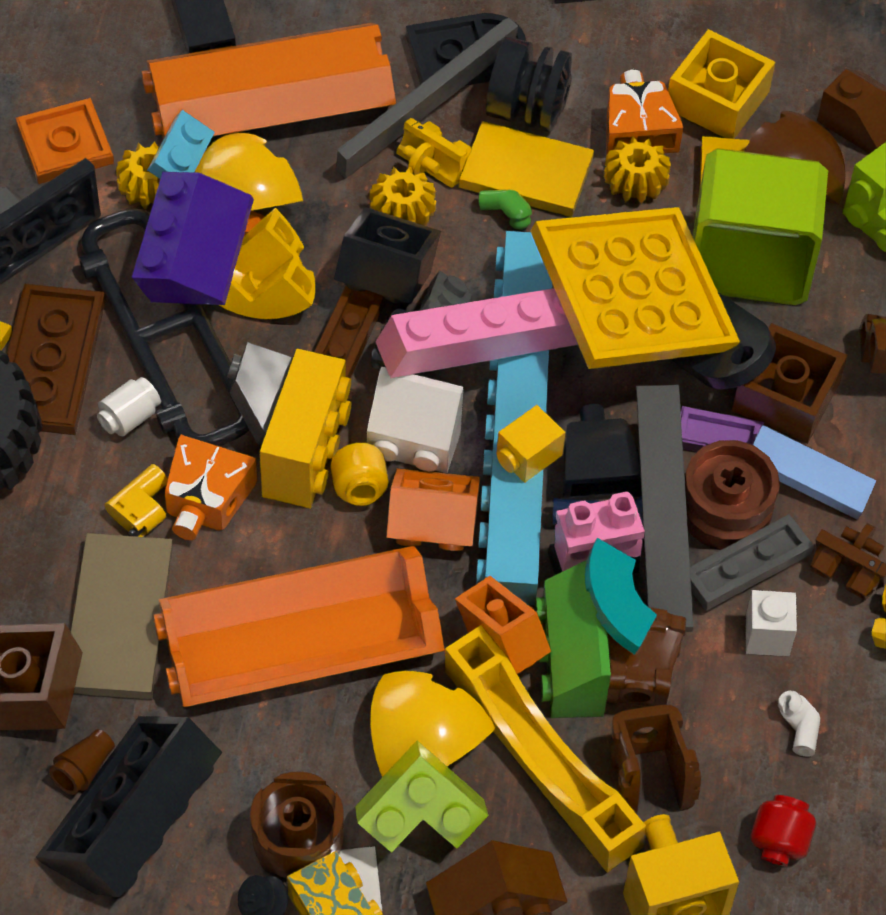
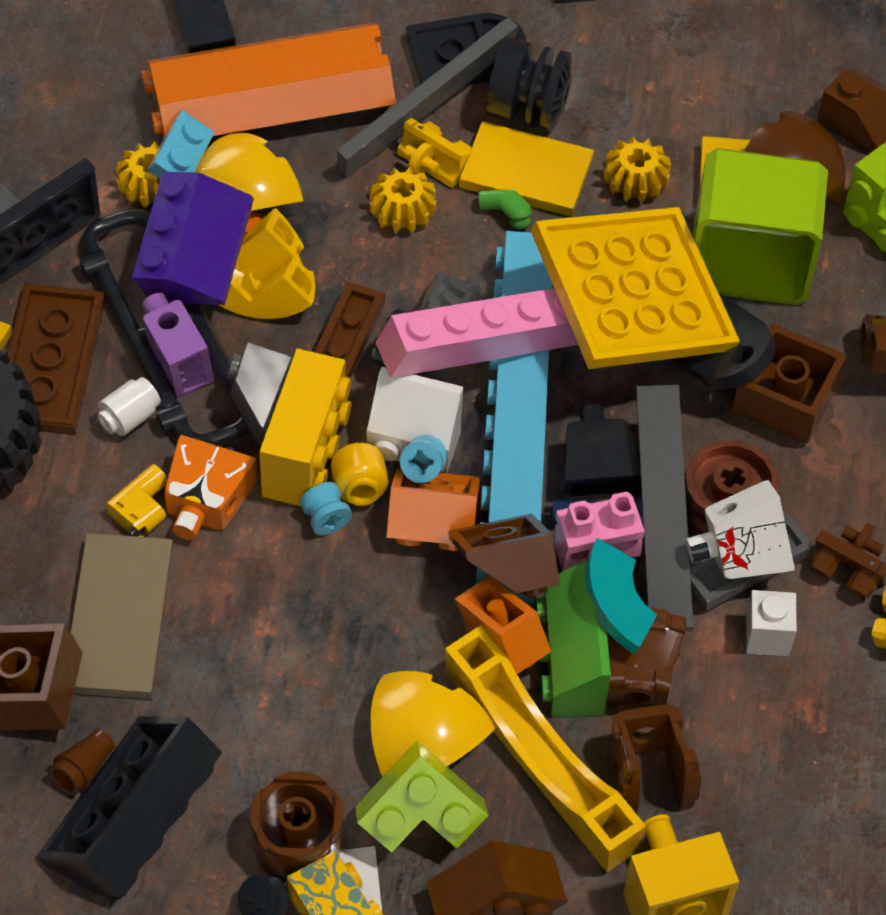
orange tile [16,98,114,184] -> none
orange panel [153,546,445,707] -> none
black brick [334,207,441,304] -> none
yellow brick [496,405,566,483] -> none
orange torso [606,70,683,156] -> none
yellow brick [668,29,775,139] -> none
medium lavender tile [681,406,764,452] -> none
red head [750,795,817,866] -> none
light blue tile [753,425,876,520] -> none
white arm [778,690,820,757] -> none
none -> medium lavender torso [142,293,215,399]
none -> medium azure wheel [299,482,352,535]
none -> medium azure wheel [400,435,448,483]
none -> reddish brown slope [448,514,560,596]
none -> white torso [686,480,795,579]

